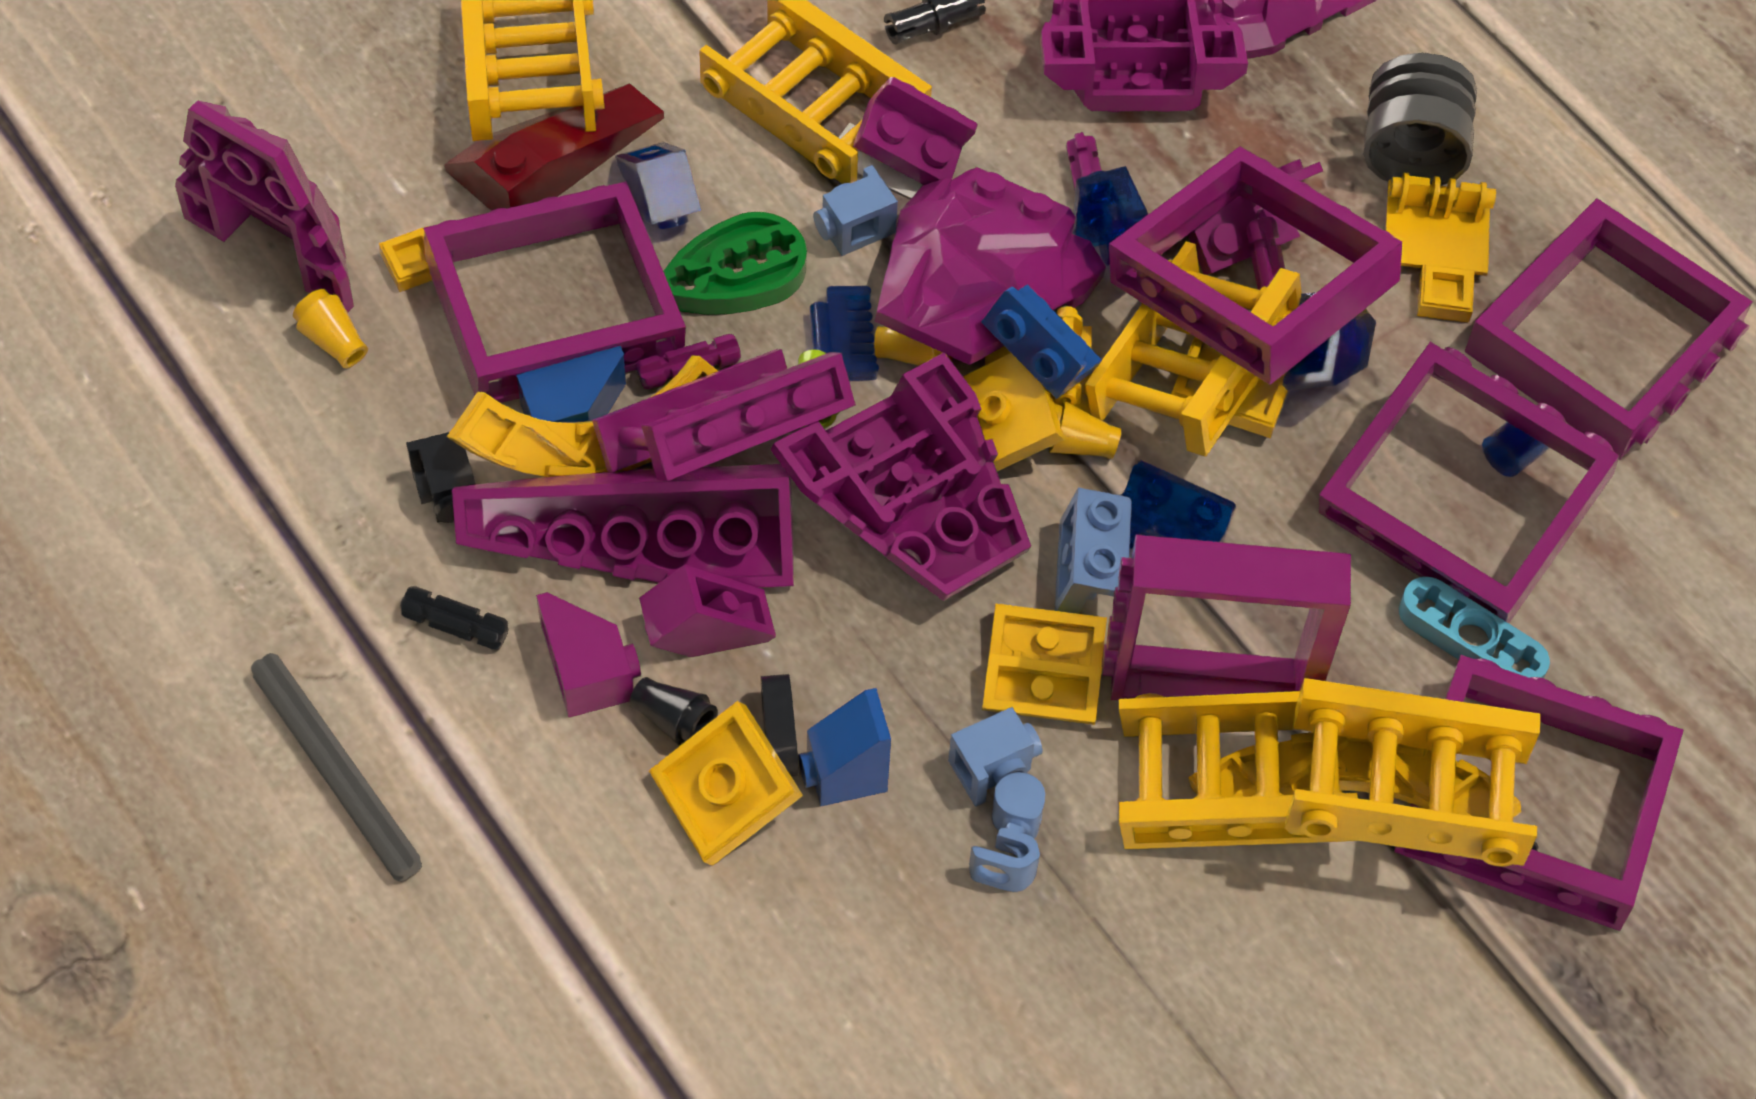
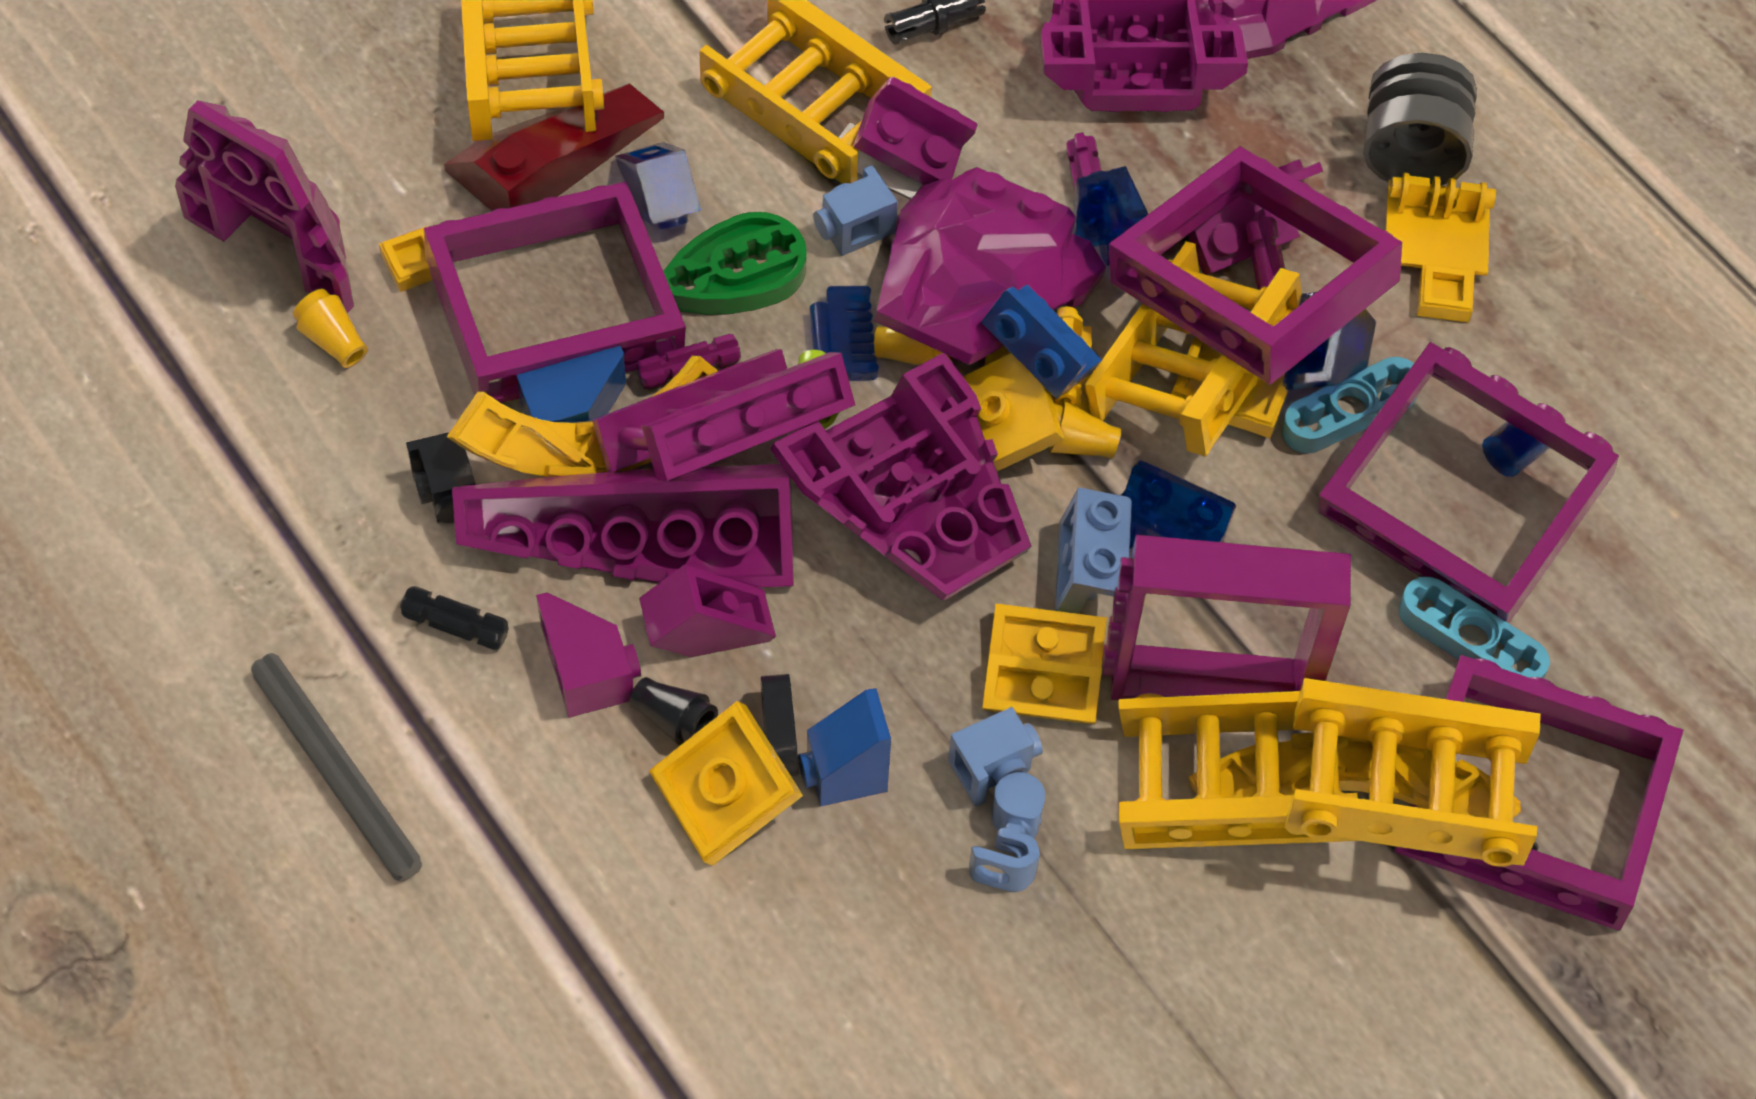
magenta window [1465,198,1753,460] -> none
none -> medium azure beam [1281,357,1418,454]

